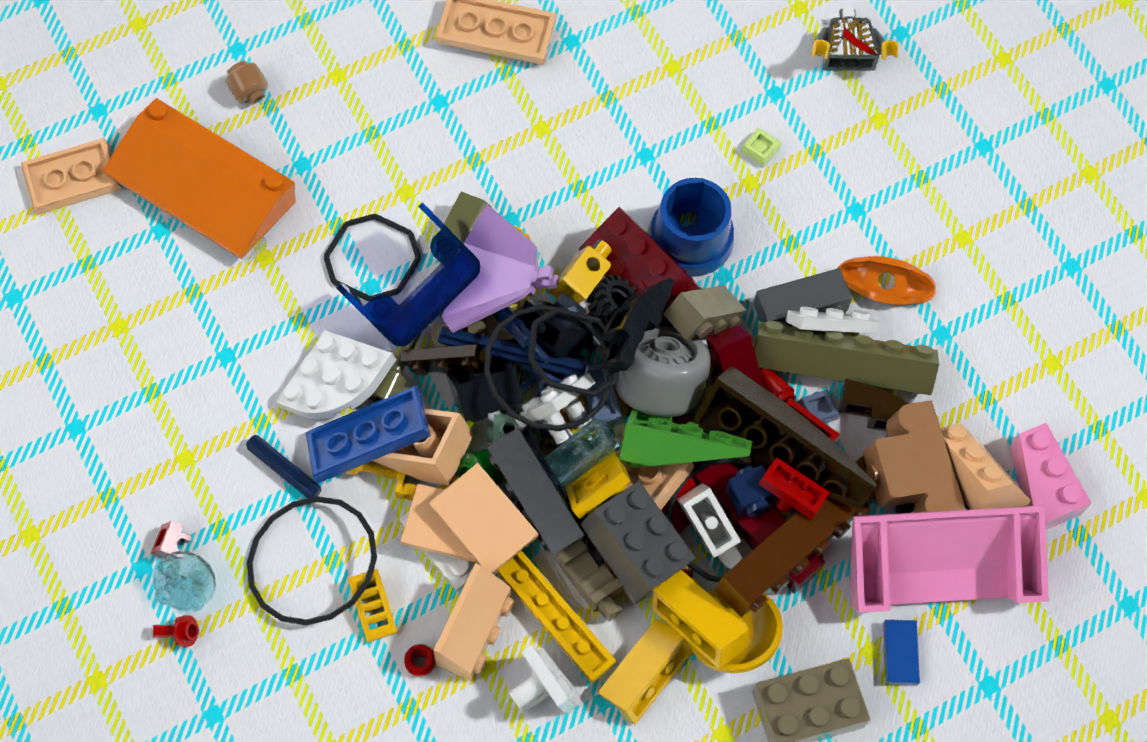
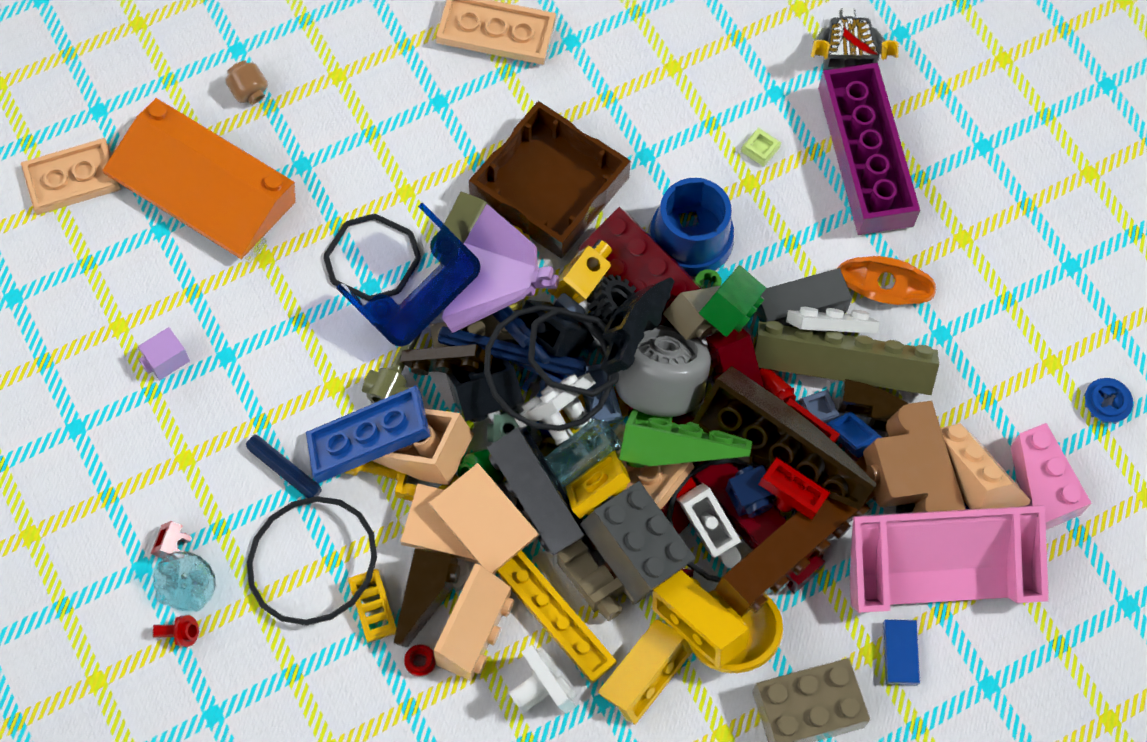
white plate [276,330,396,419] -> none
none -> lavender brick [138,327,190,381]
none -> dark brown slope [393,548,460,648]
none -> reddish brown tile [469,101,631,259]
none -> bright green bush [695,269,722,289]
none -> green brick [699,265,766,337]
none -> magenta brick [818,63,921,235]
none -> blue tile [827,412,882,458]
none -> blue gear [1084,378,1133,424]

